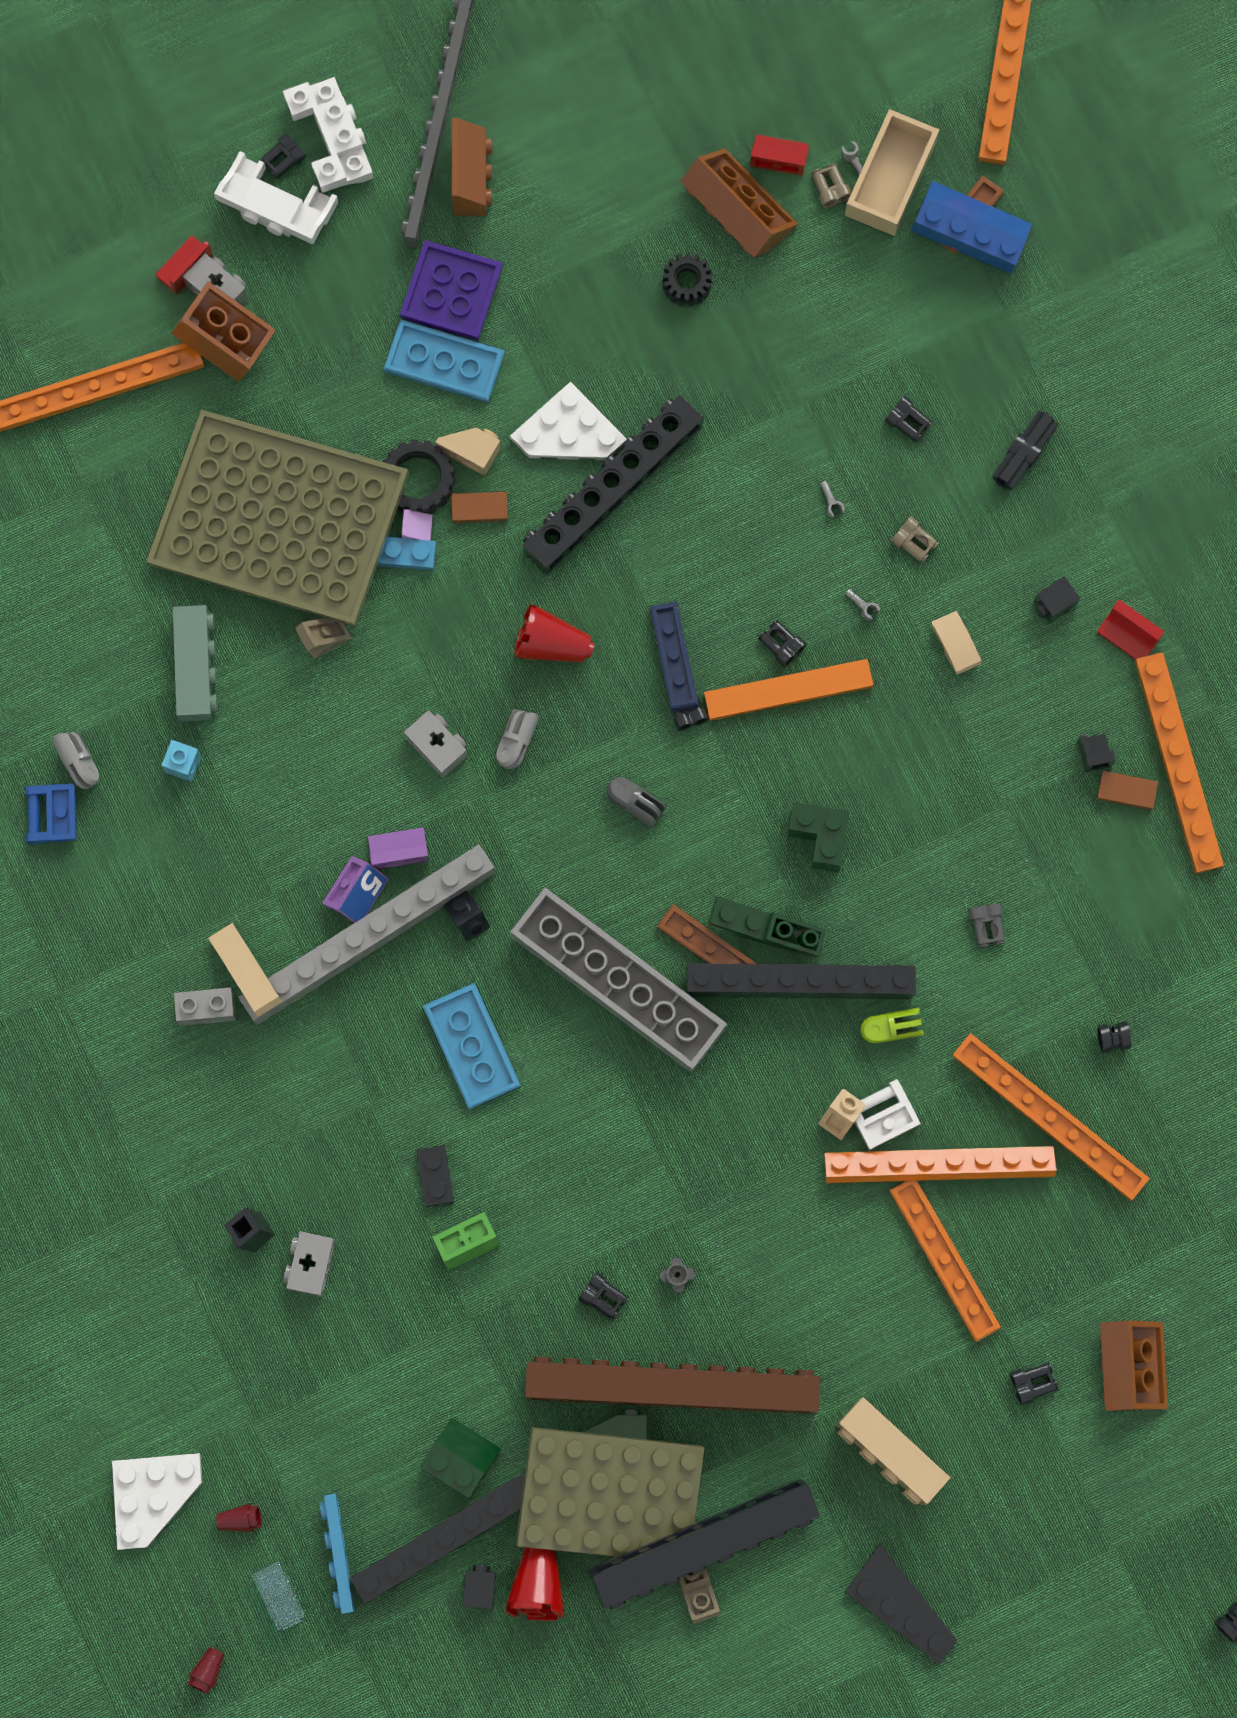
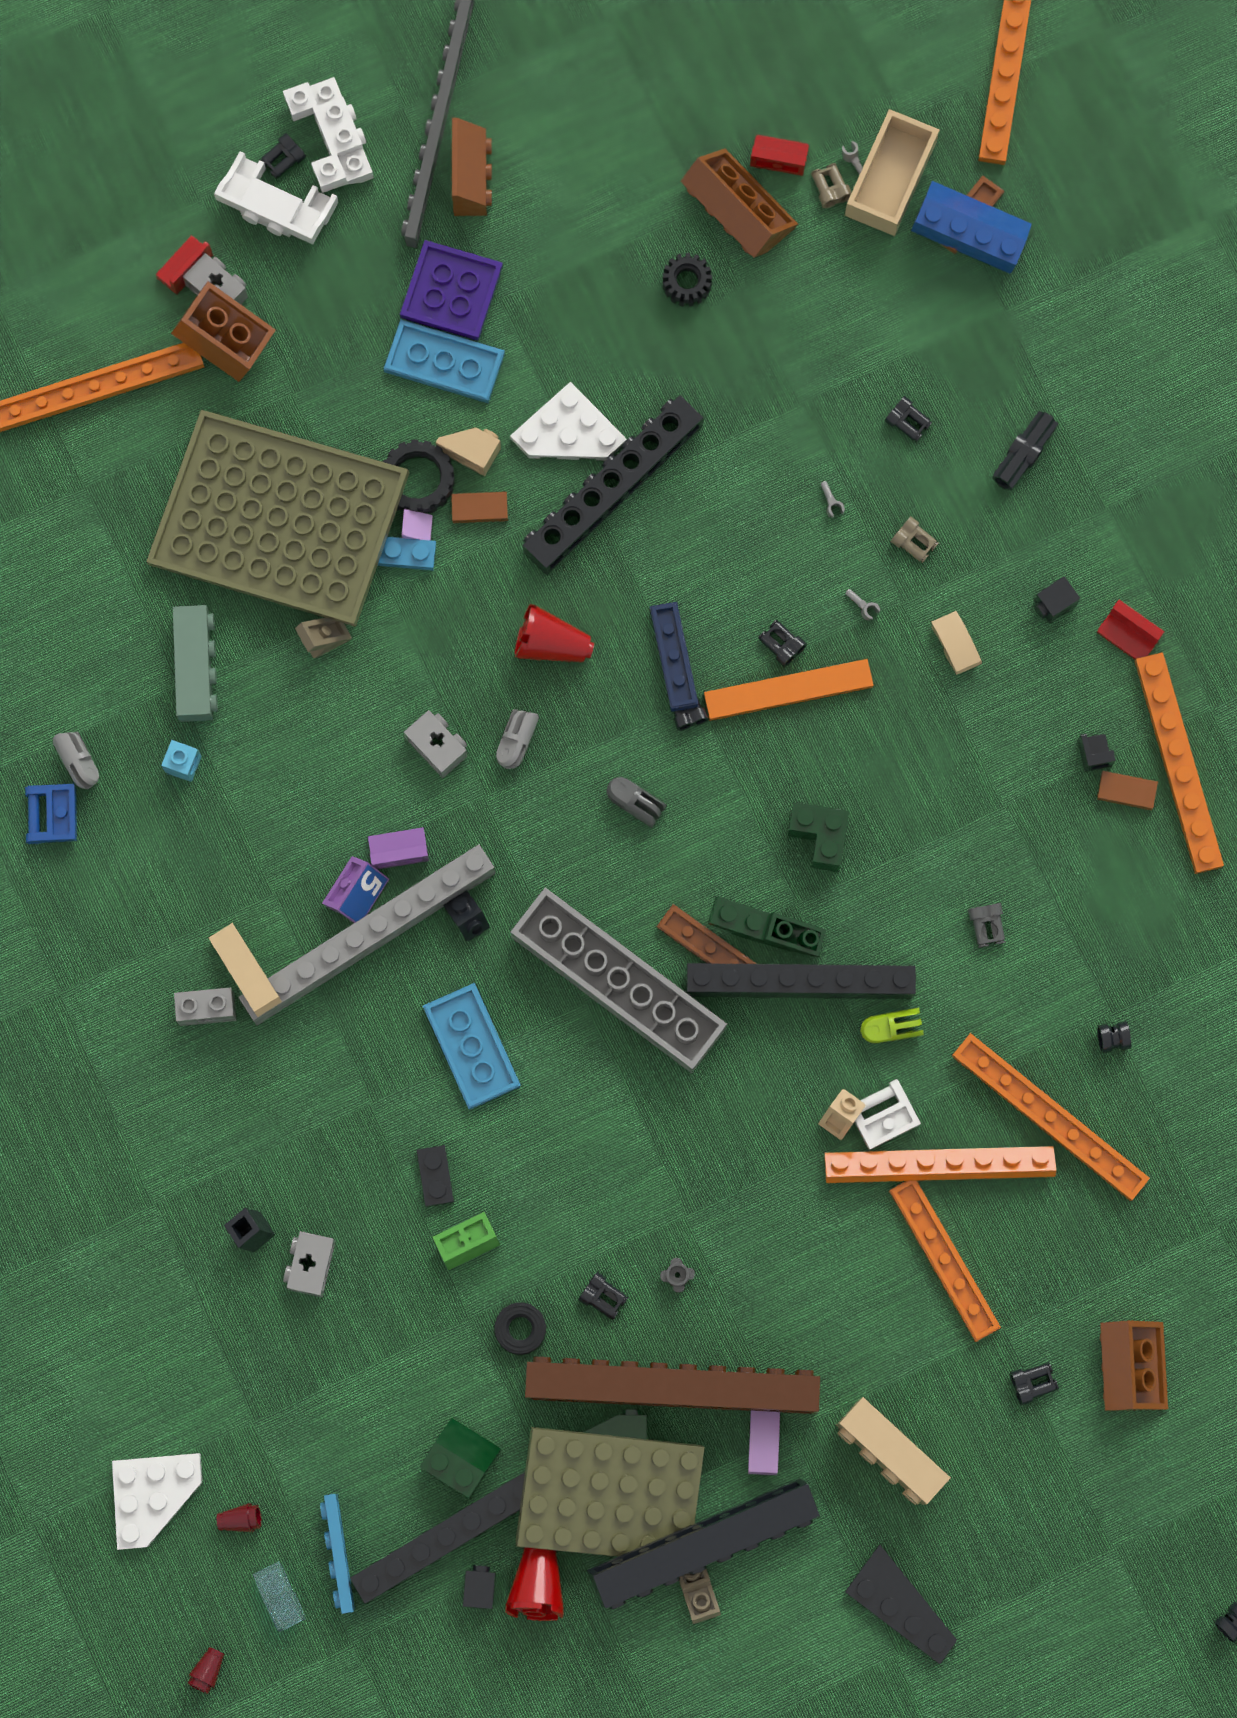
none -> black tyre [494,1302,546,1355]
none -> lavender slope [748,1411,780,1475]

